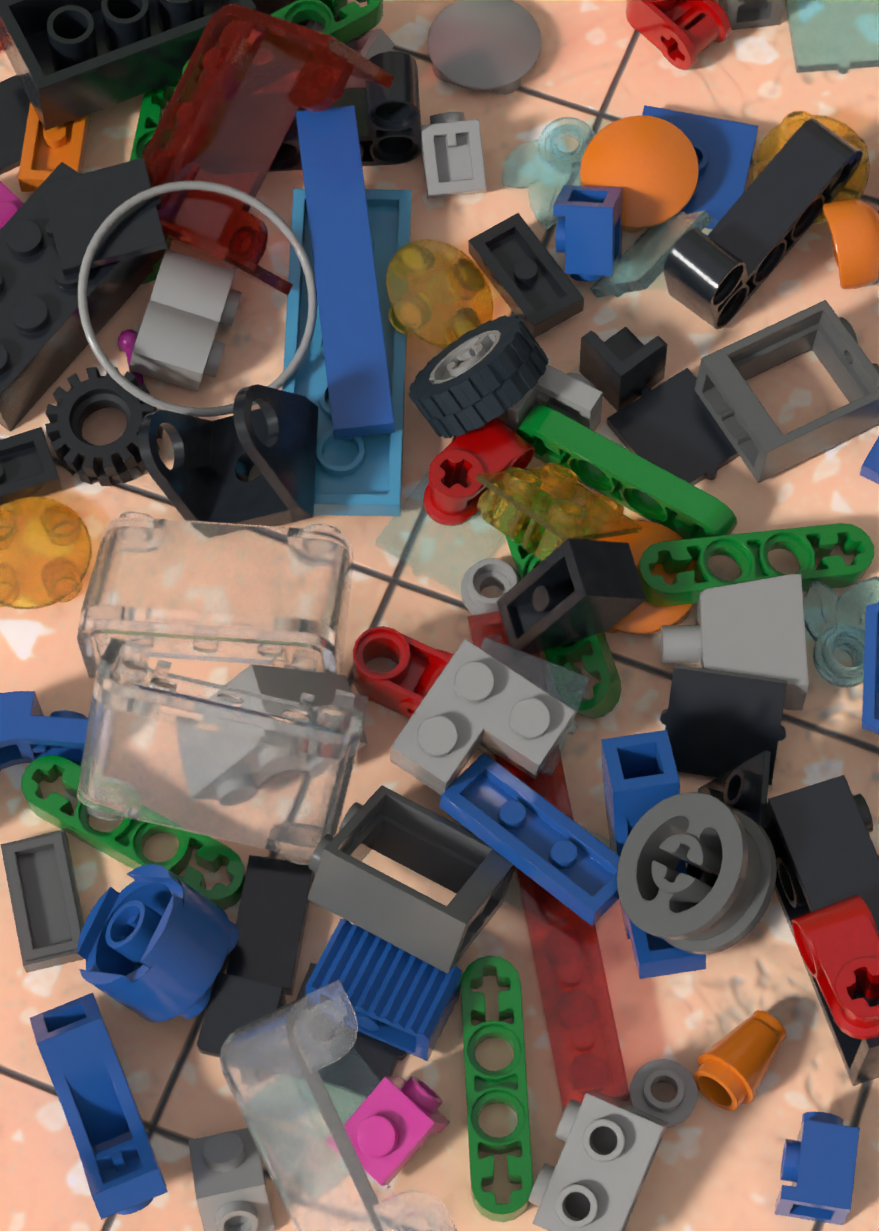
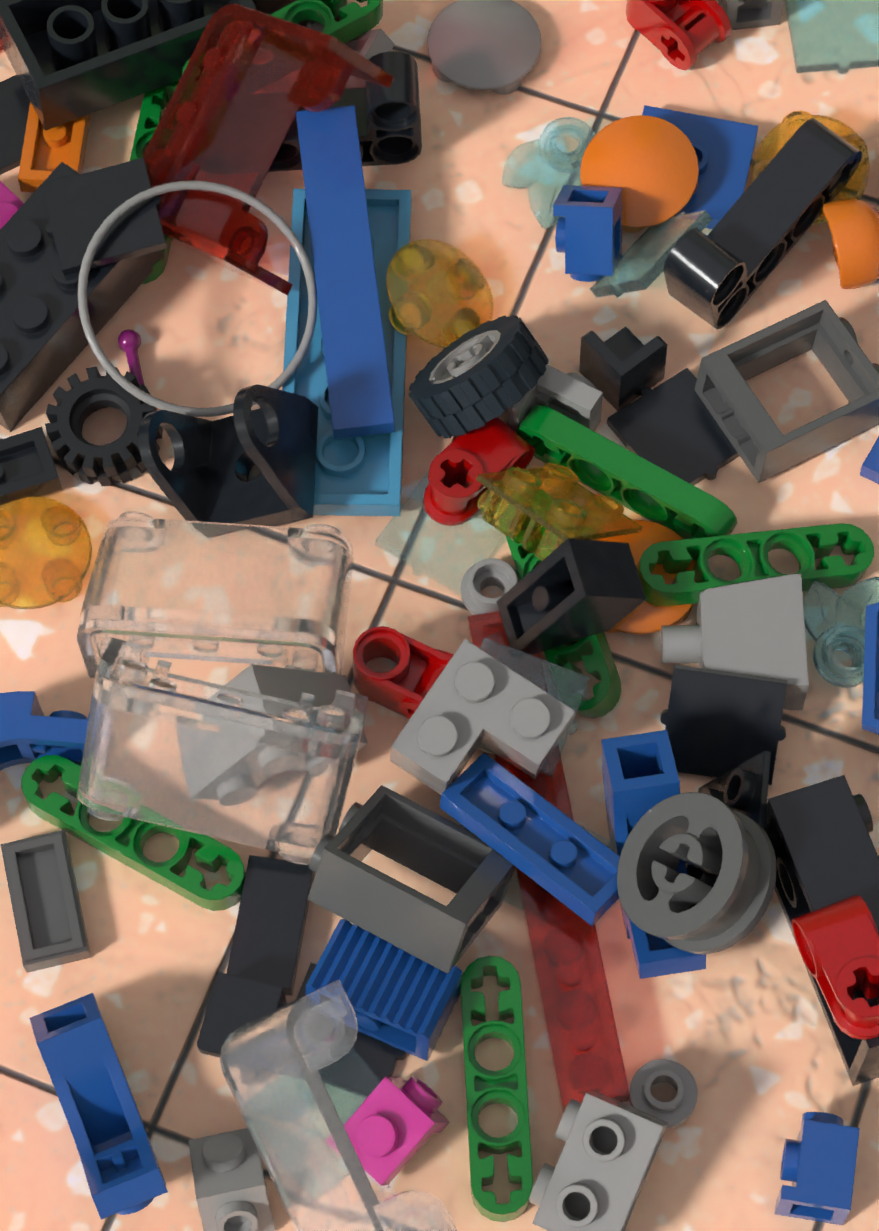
blue brick [77,864,239,1022] -> none
light grey brick [129,249,242,392] -> none
light grey bracket [421,112,487,199] -> none
black plate [468,213,584,338] -> none
orange cone [693,1010,787,1111] -> none

